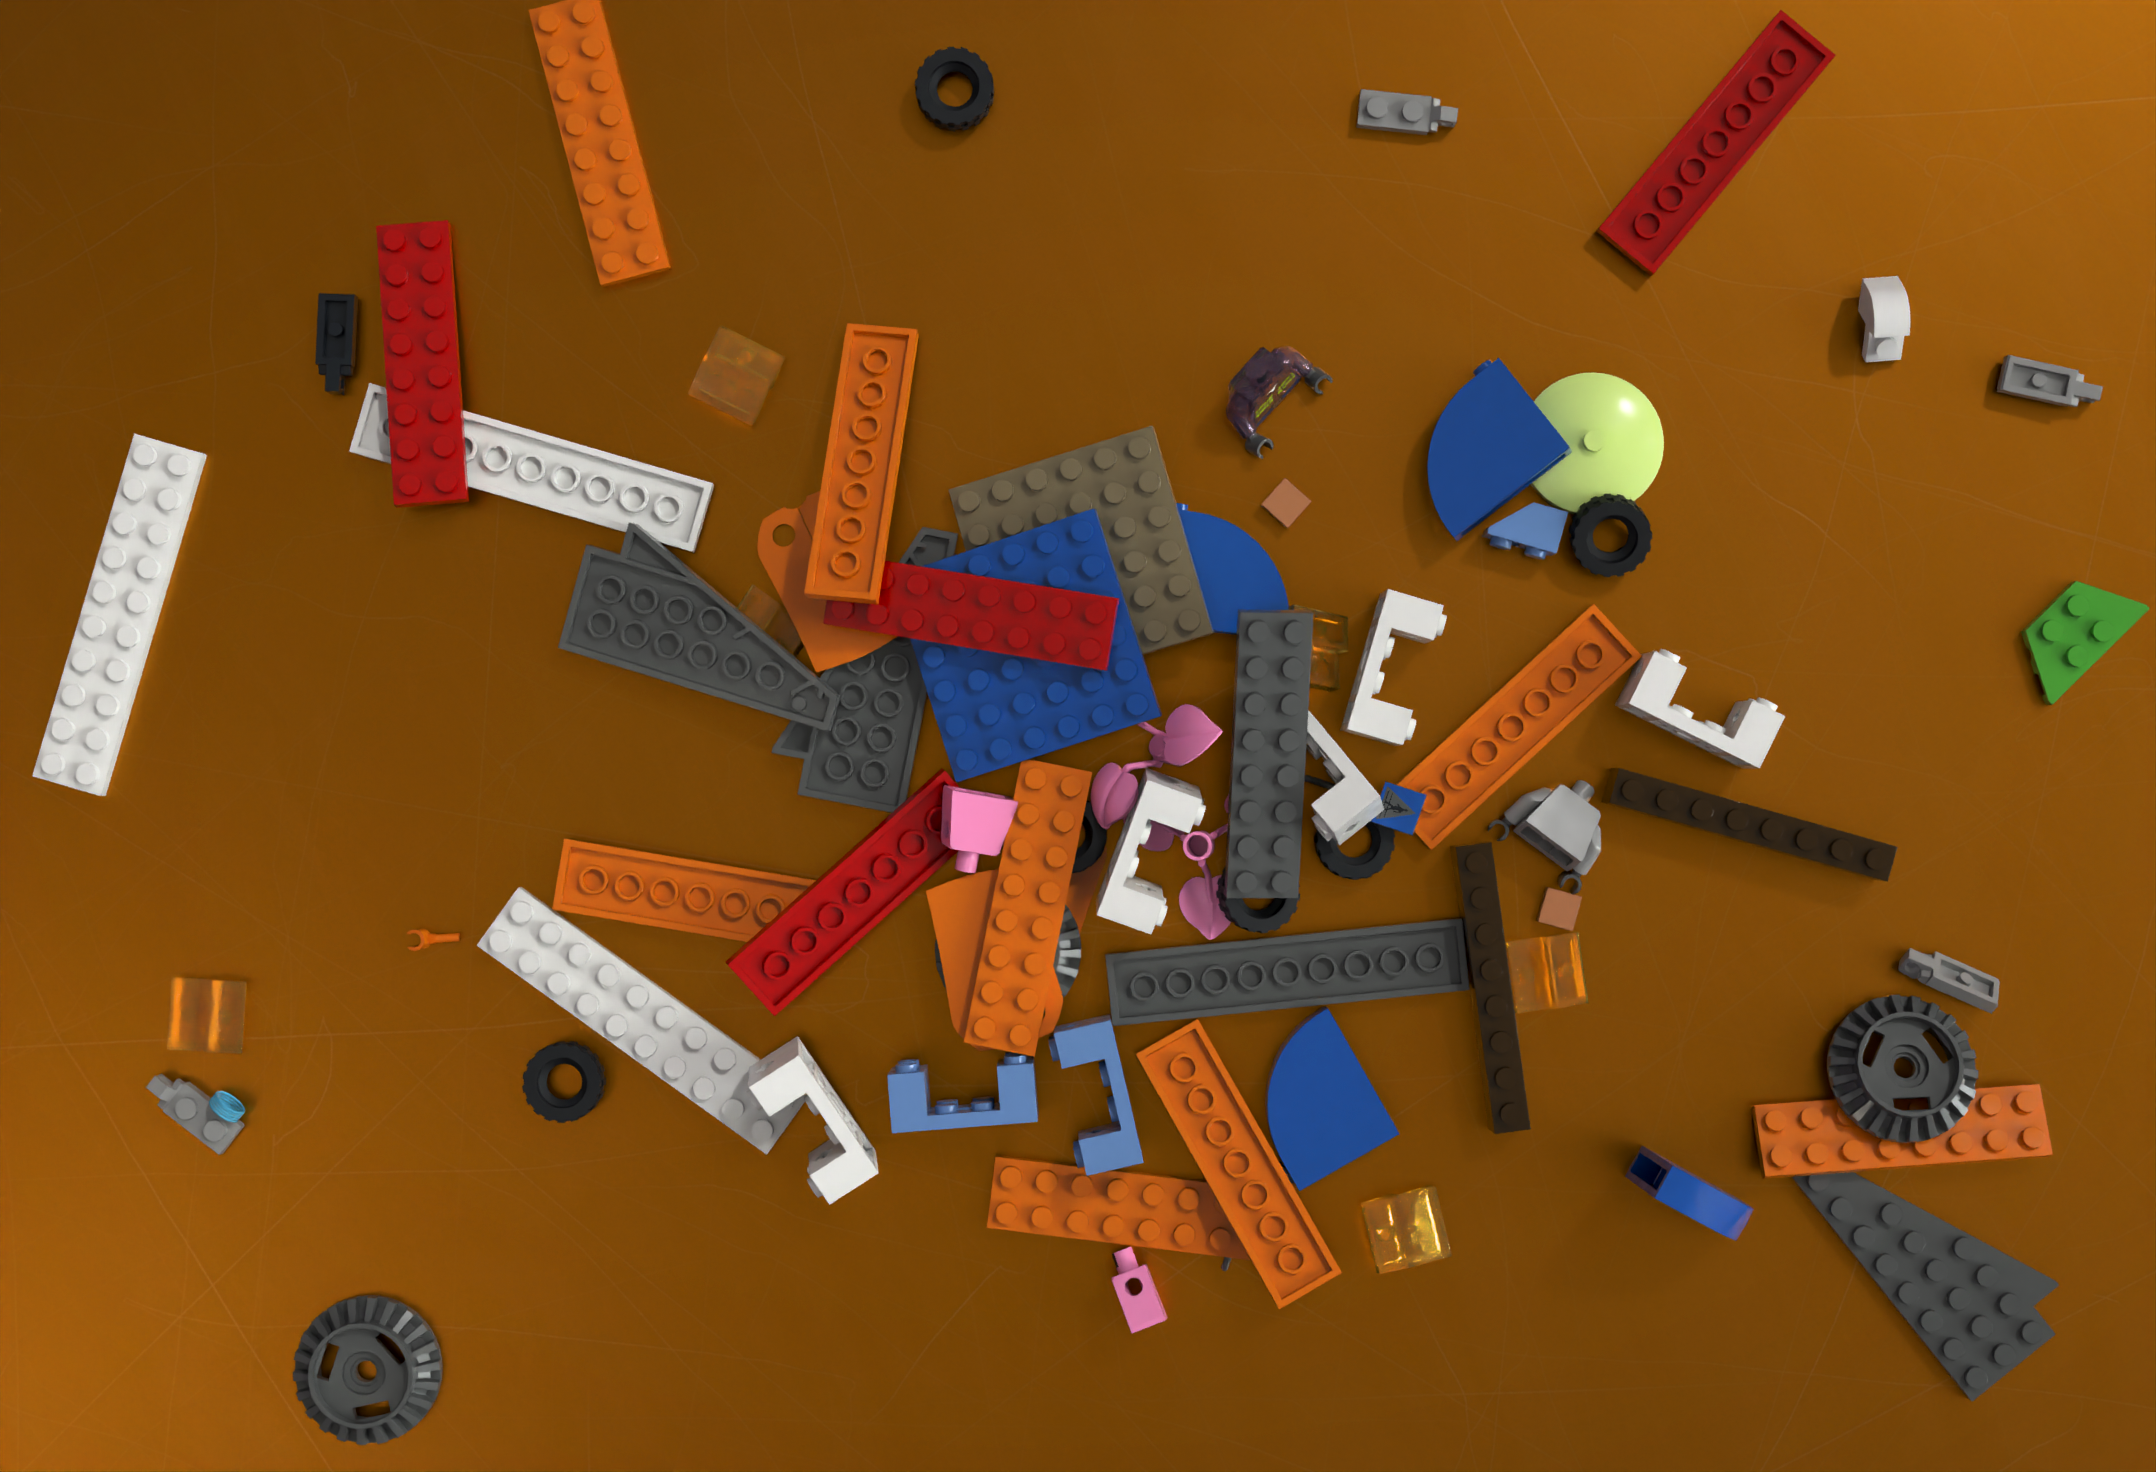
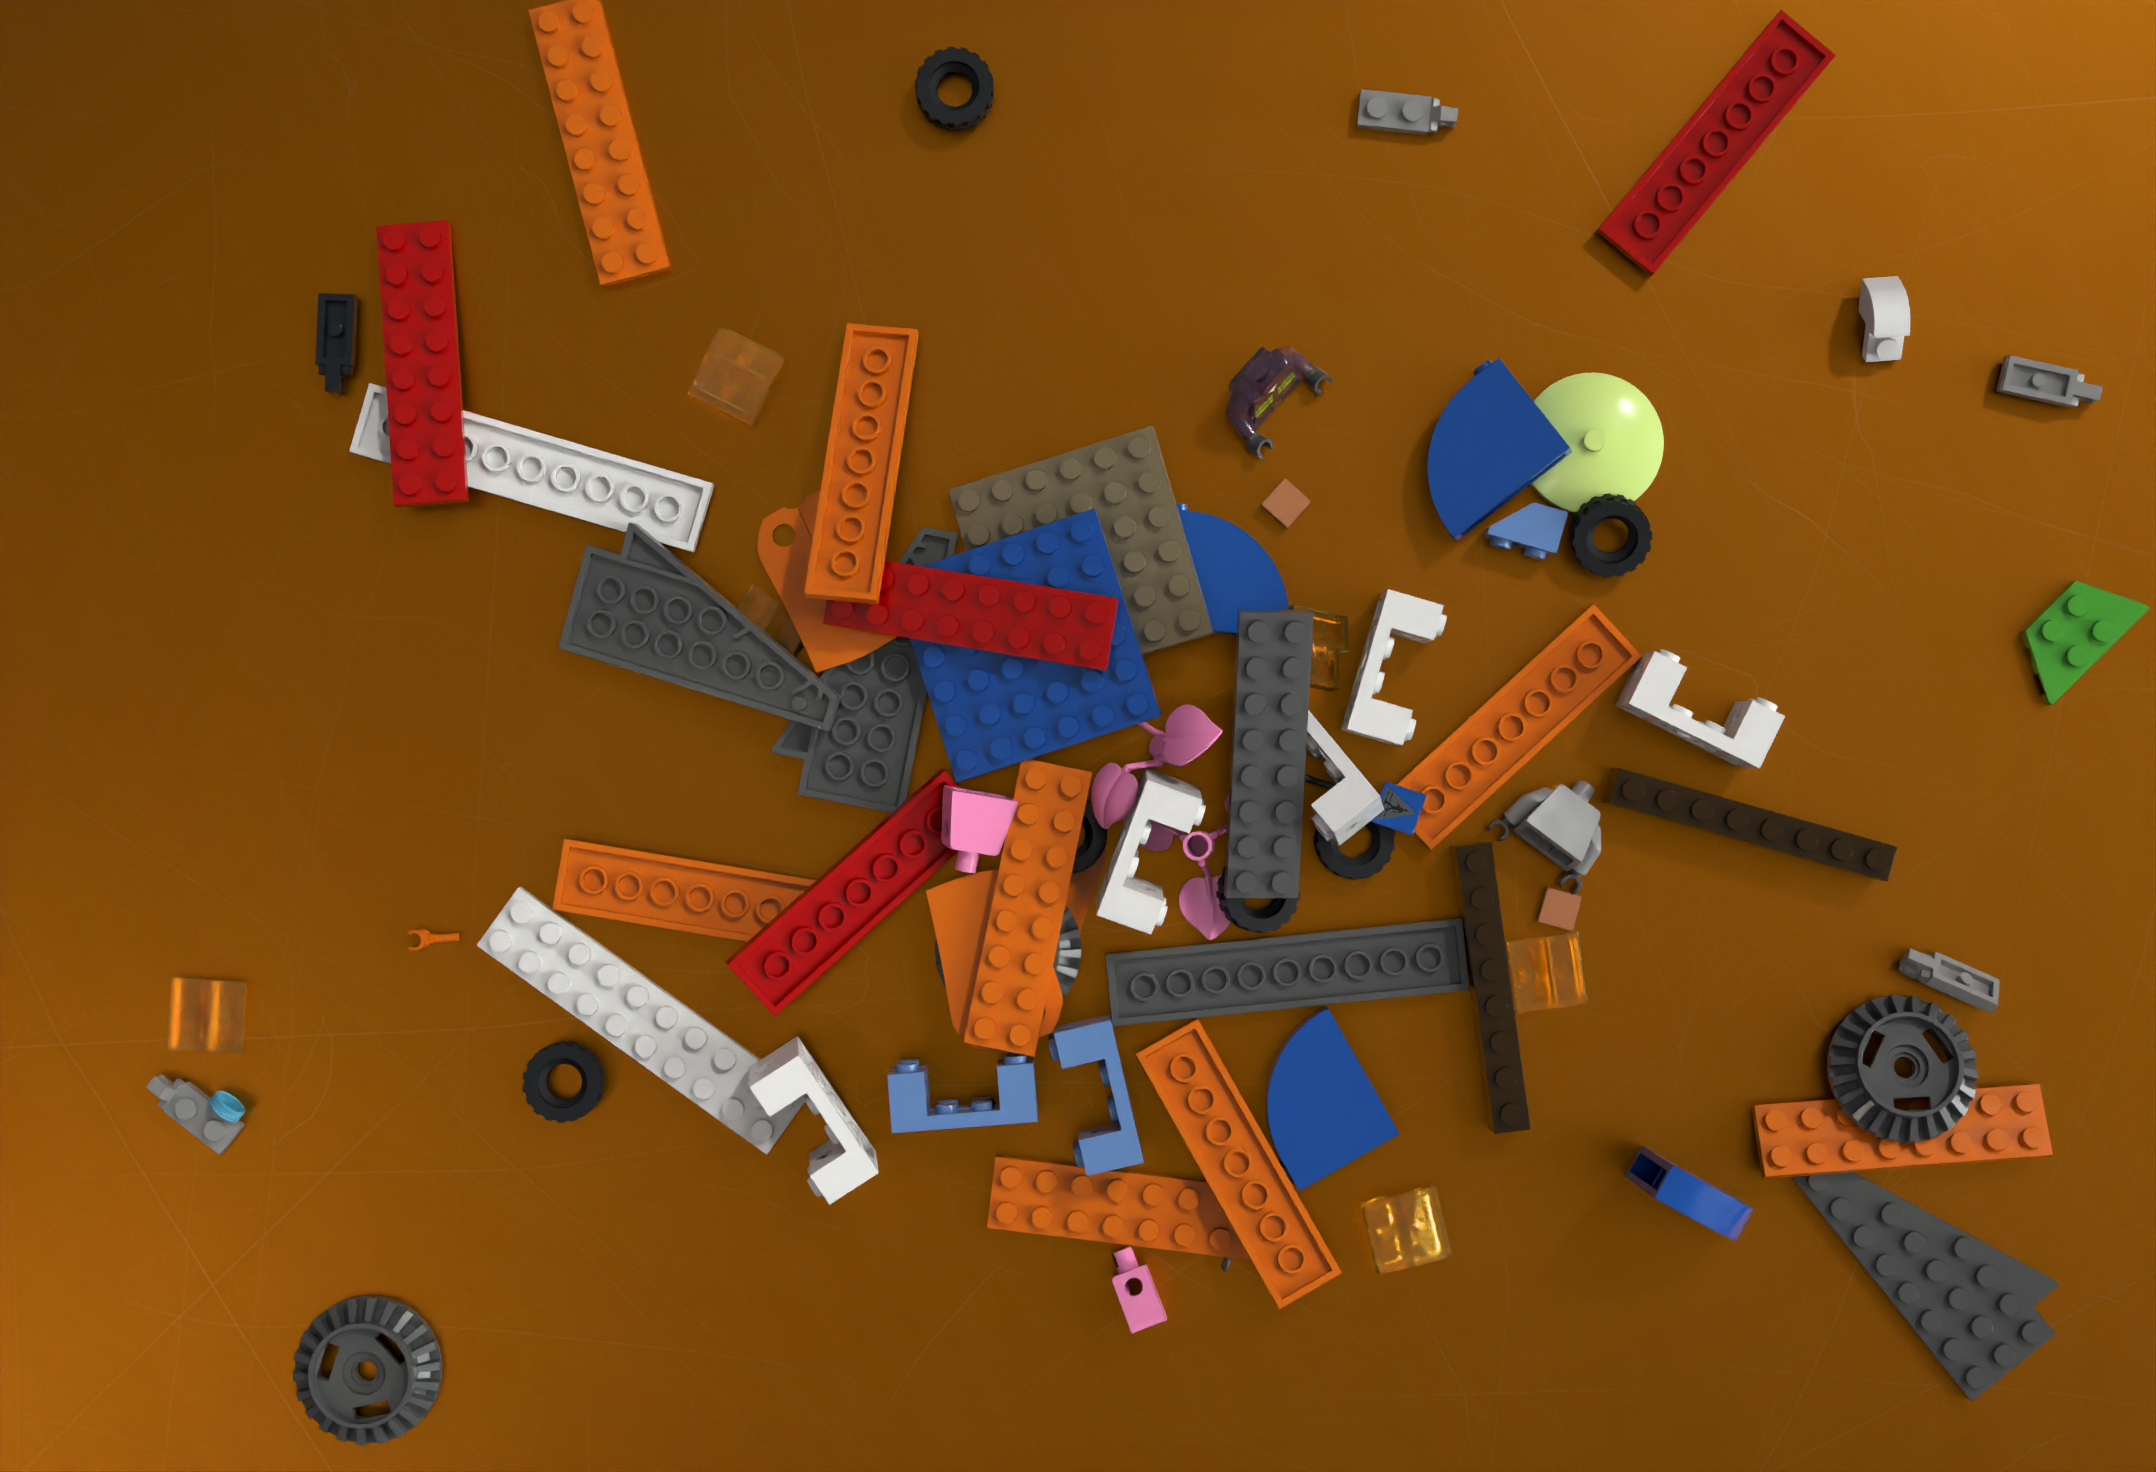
white plate [32,433,207,796] -> none

